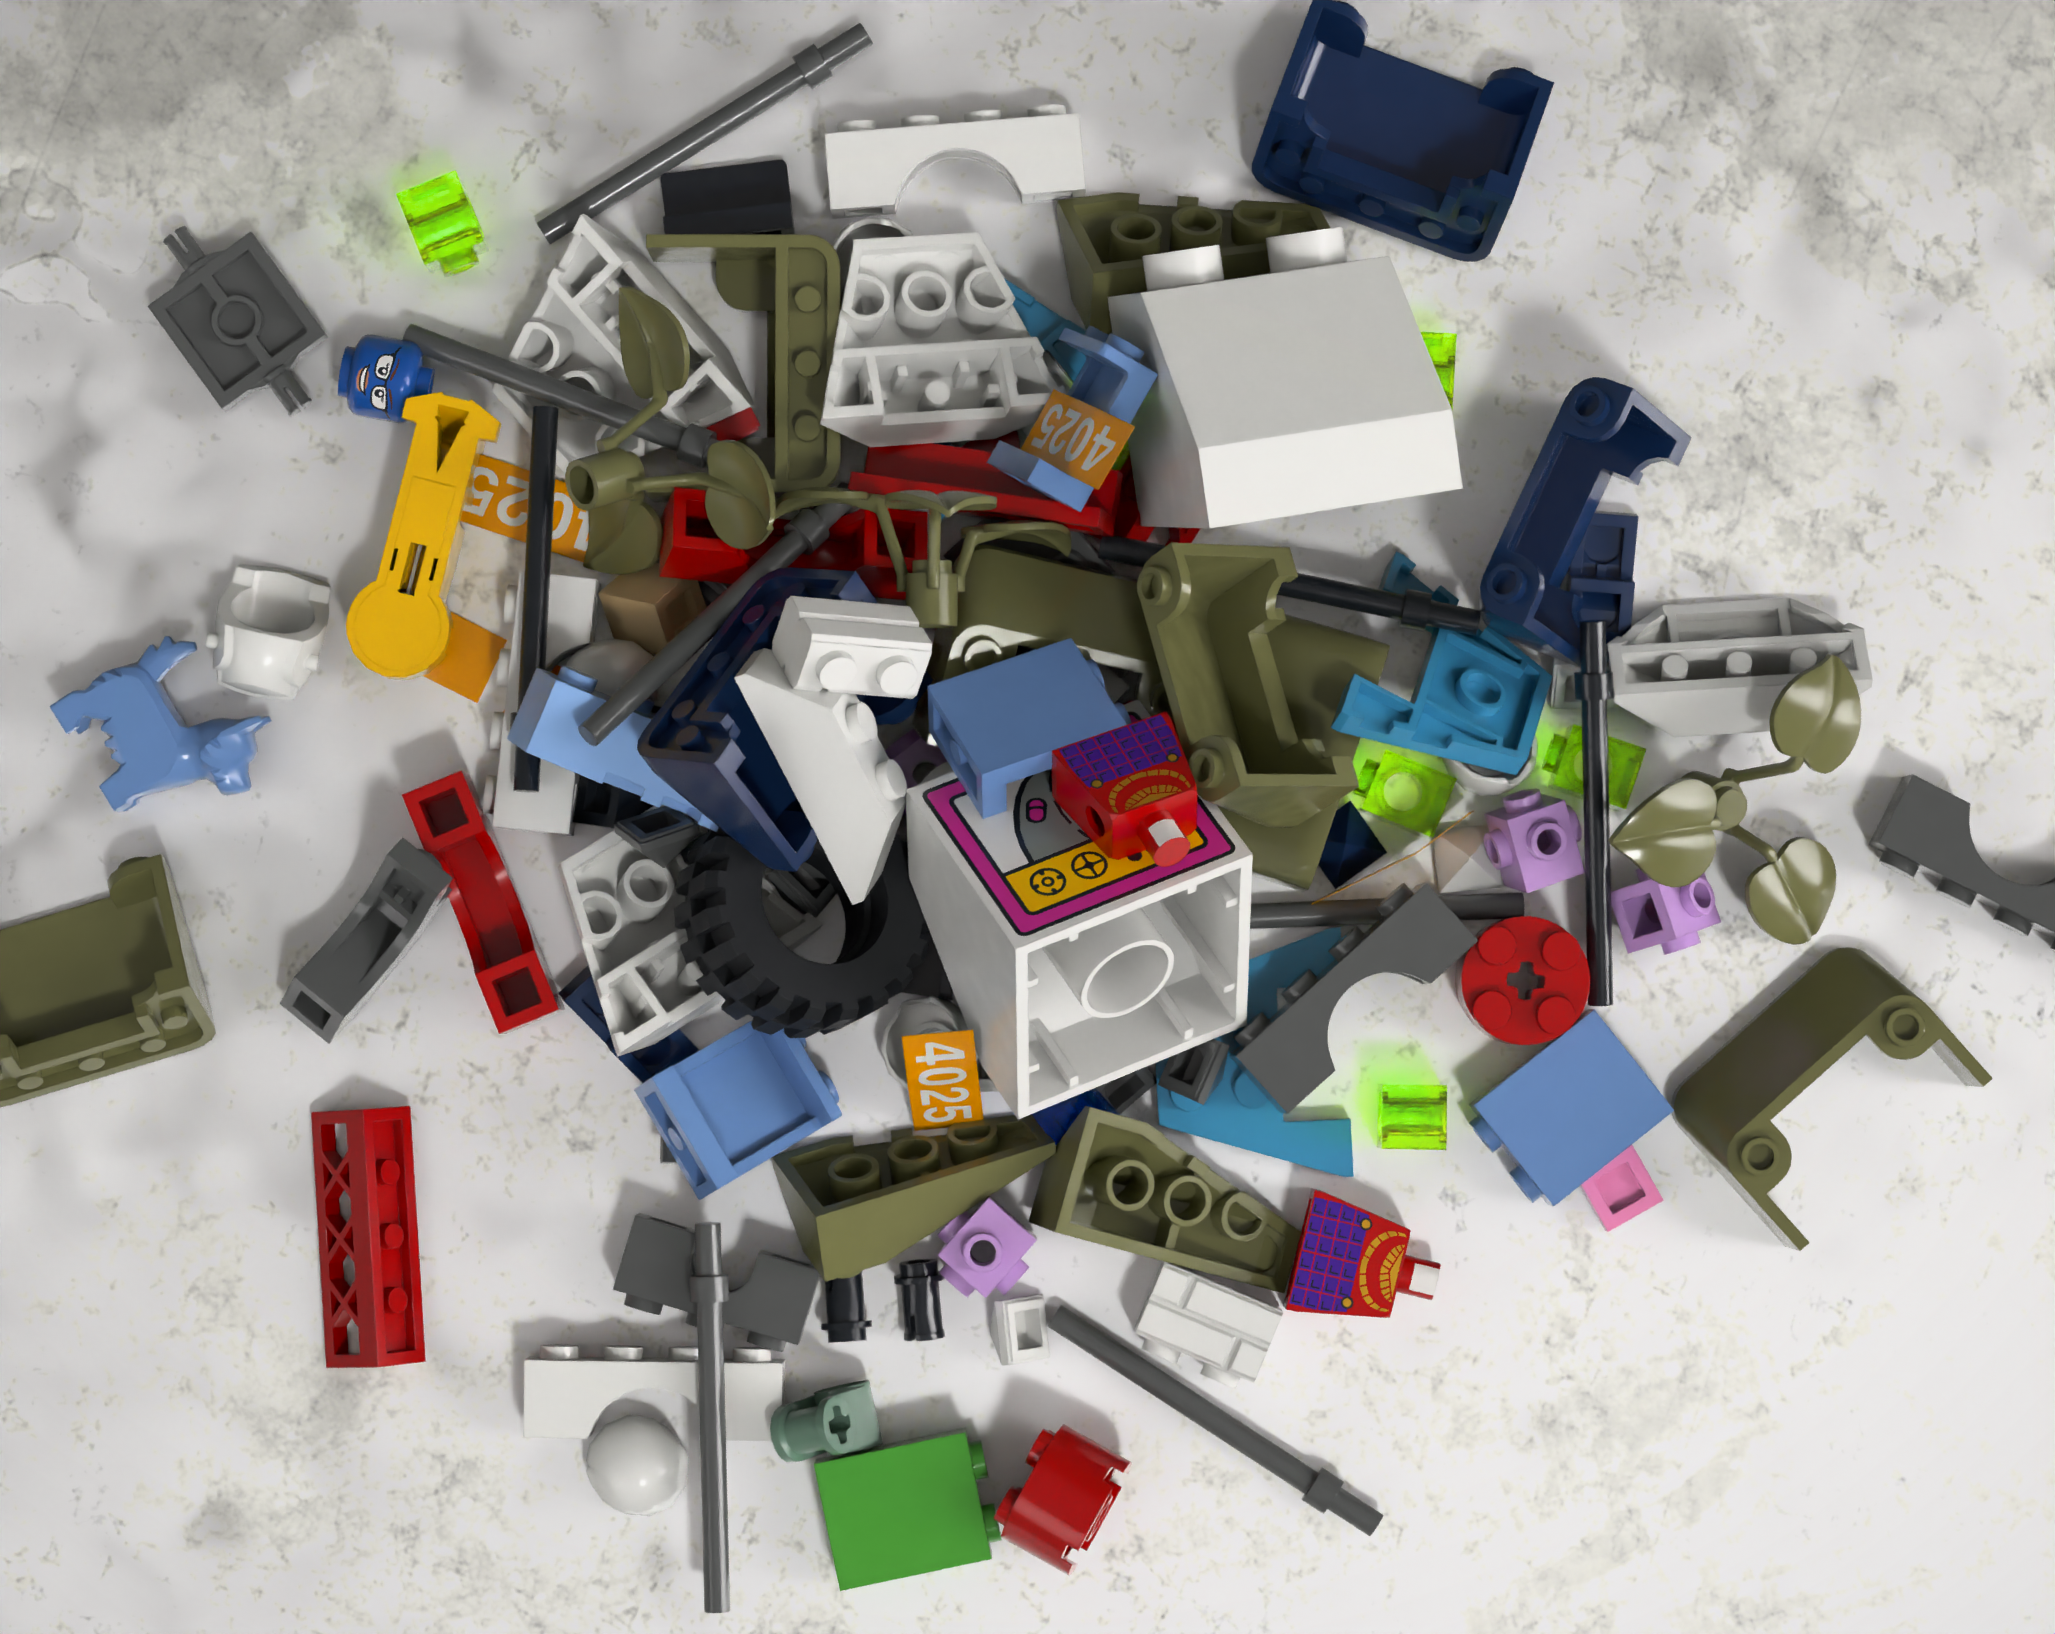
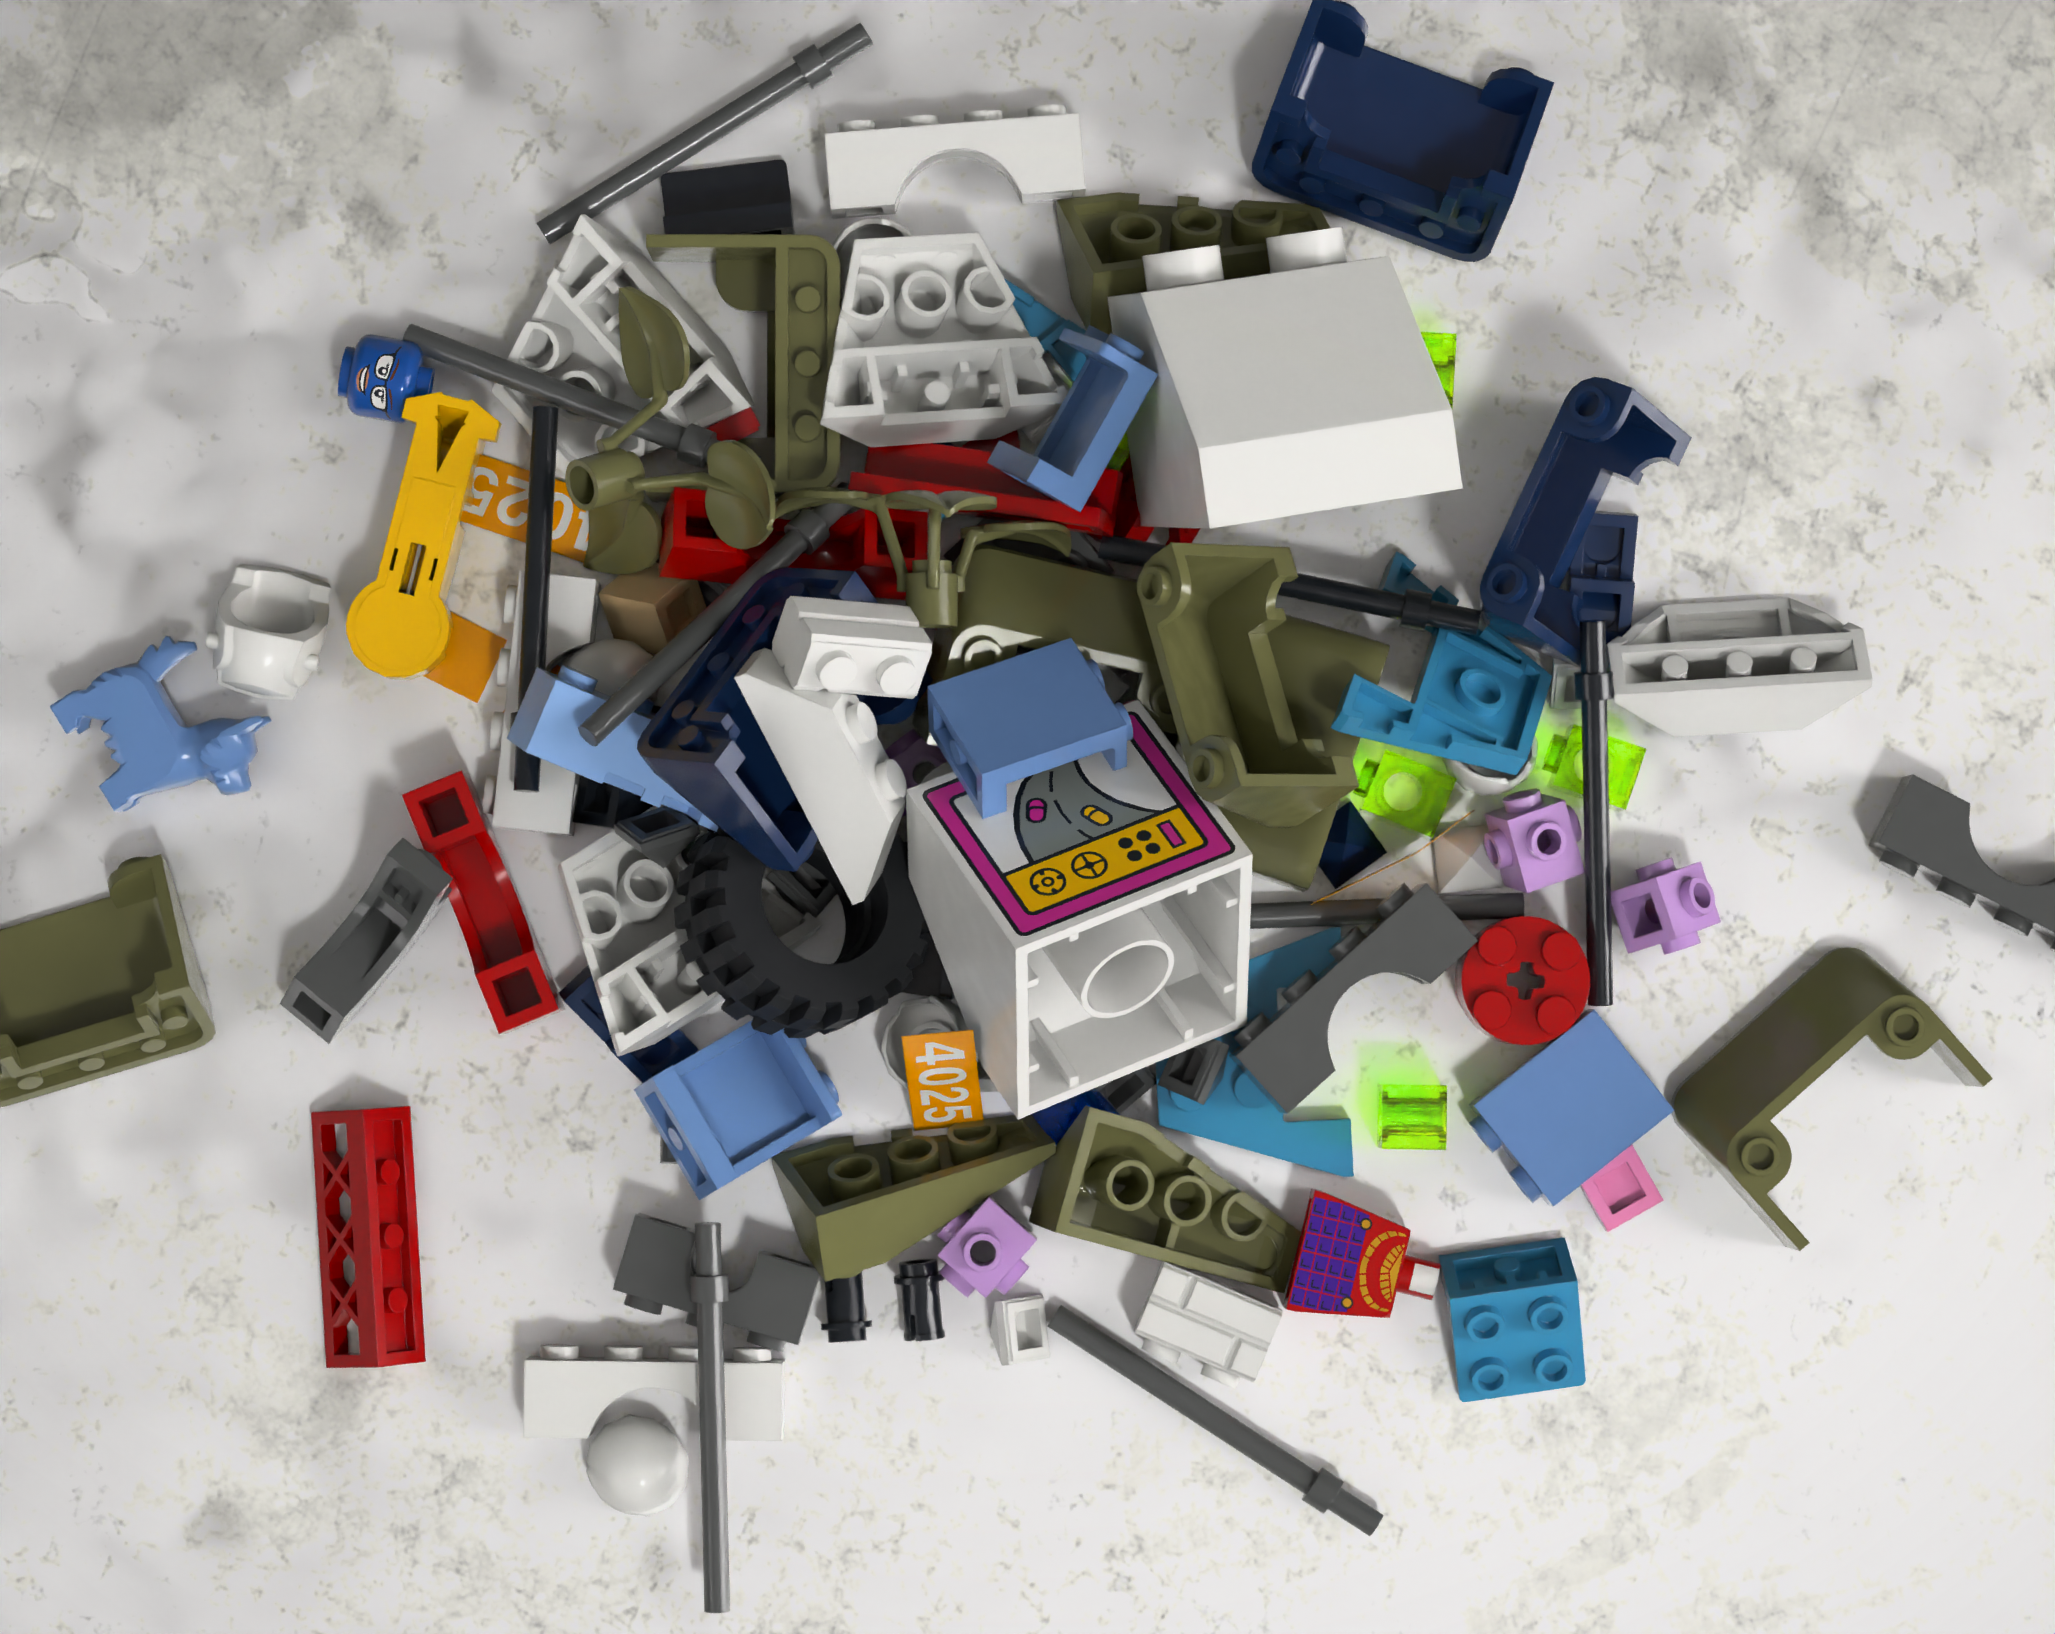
dark grey plate [148,226,328,417] -> none
clear neon green brick [396,170,490,277] -> none
sand green piece [770,1380,883,1462] -> none
bright green brick [814,1427,1002,1591] -> none
red brick [994,1424,1132,1576] -> none
light orange sticker [1021,389,1135,490] -> none
red torso [1052,712,1197,867] -> none
olive plant [1608,653,1861,945] -> none
none -> dark azure bracket [1438,1237,1586,1402]

